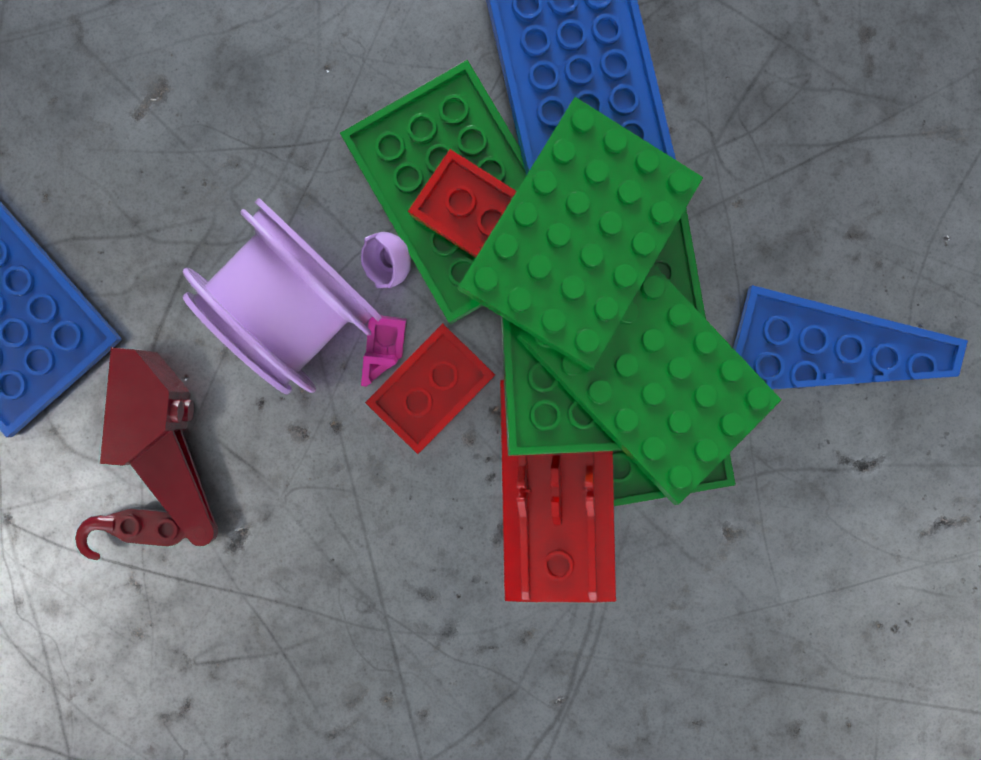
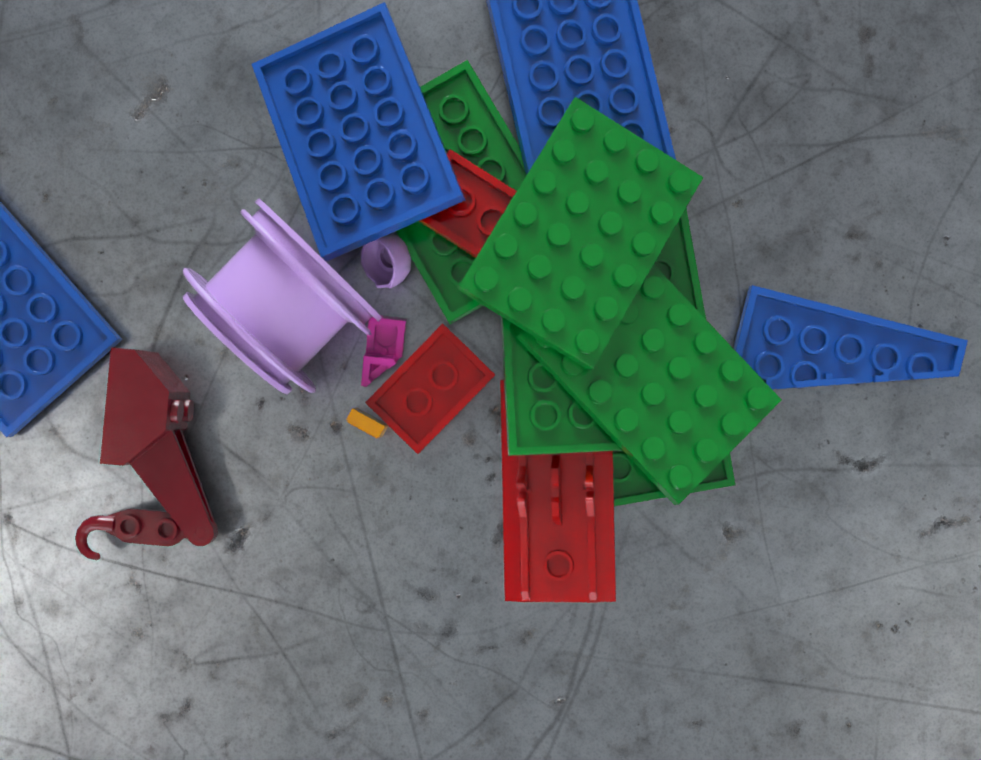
none -> blue plate [252,2,465,262]
none -> light orange tile [346,408,388,439]

